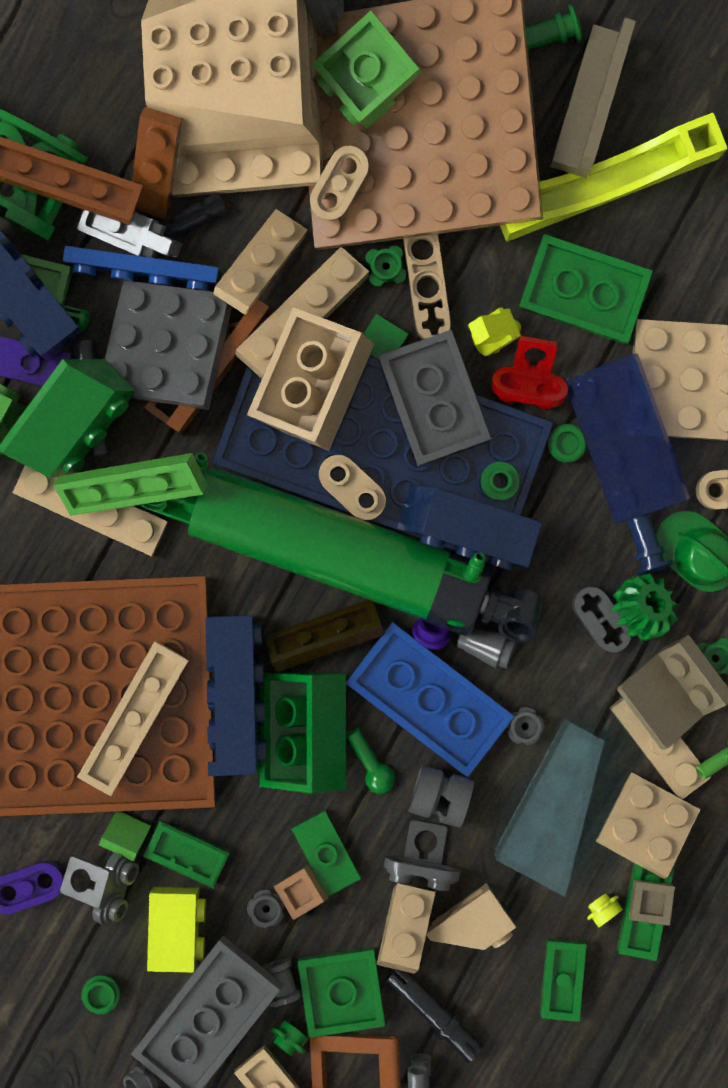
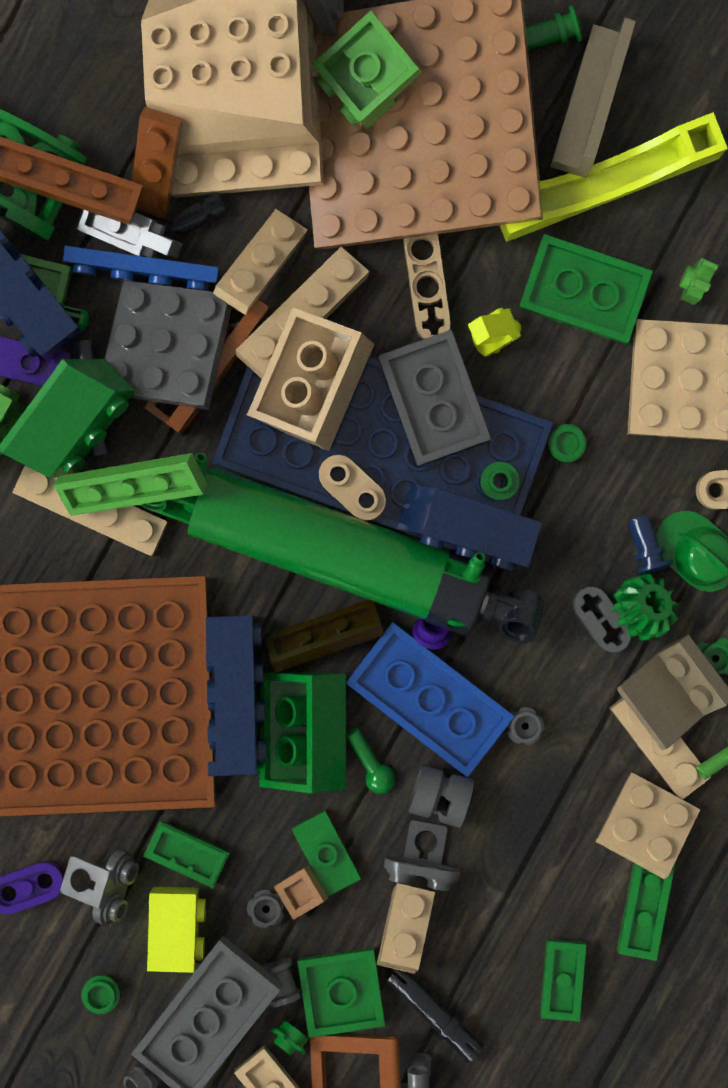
tan plate [77,641,190,796] -> none
bright green tile [99,811,151,862] -> none
tan plate [310,146,369,220] -> none
green tile [364,314,409,360] -> none
green plate [366,246,406,287] -> none
tan slope [426,883,516,950] -> none
dark grey cone [457,628,517,669] -> none
red bracket [491,336,568,410] -> none
clear light blue wedge [493,719,604,897] -> none
clear blue plate [565,353,690,524] -> none
neon yellow plate [587,893,623,928] -> none
dark tan plate [629,879,675,926] -> none
none -> bright green plate [679,258,719,305]

